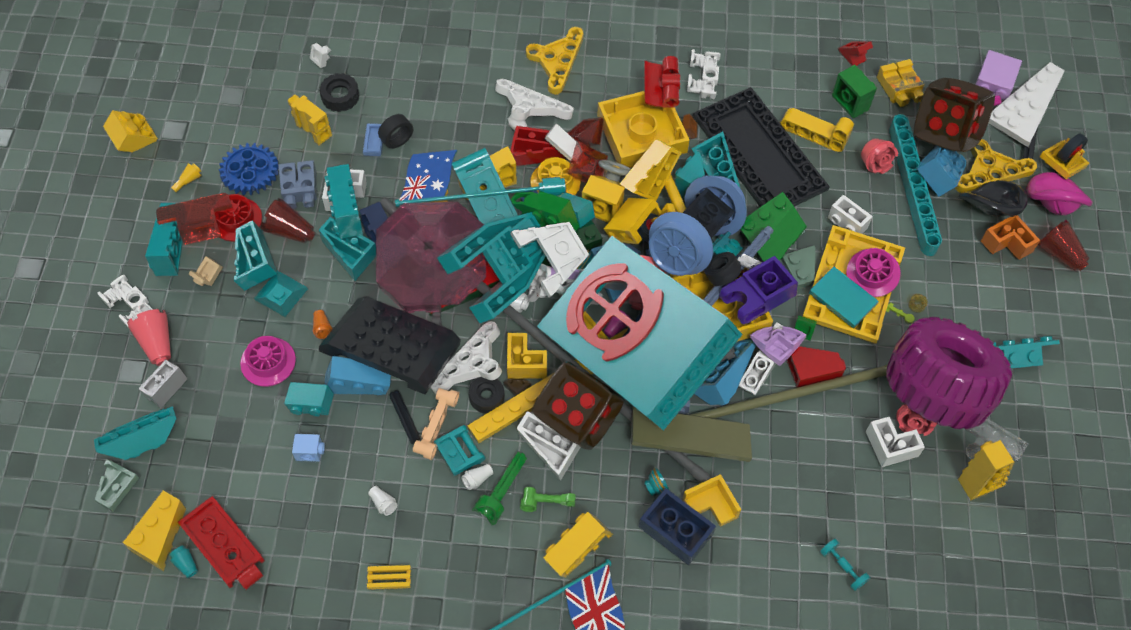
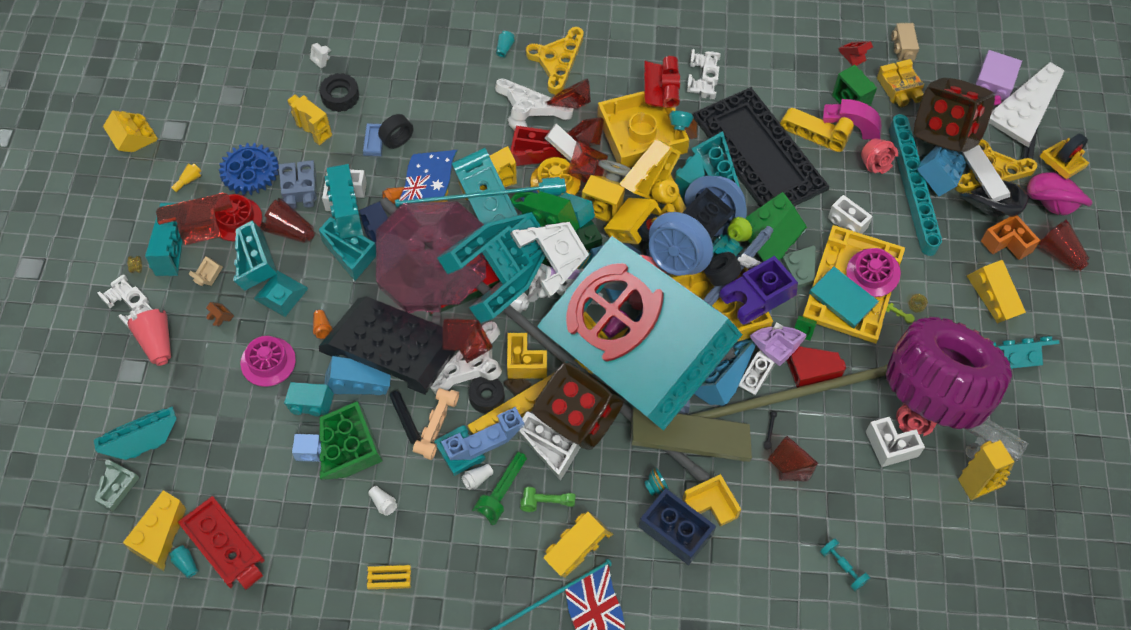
light grey hinge [138,360,187,408] -> none
none -> clear yellow bush [128,256,142,273]
none -> dark orange tile [206,302,234,326]
none -> green wedge [320,401,383,480]
none -> orange cone [382,187,404,204]
none -> medium blue slope [441,407,525,460]
none -> clear red slope [443,319,493,363]
none -> teal cone [496,31,515,57]
none -> clear red slope [547,78,591,109]
none -> yellow head [652,179,679,205]
none -> teal cone [669,111,694,131]
none -> lime cone [727,217,752,242]
none -> black hinge [763,411,777,450]
none -> clear red slope [768,436,818,481]
none -> dark pink arch [823,99,882,139]
none -> tan brick [891,23,919,61]
none -> white tile [962,145,1010,202]
none -> yellow wedge [967,260,1026,324]

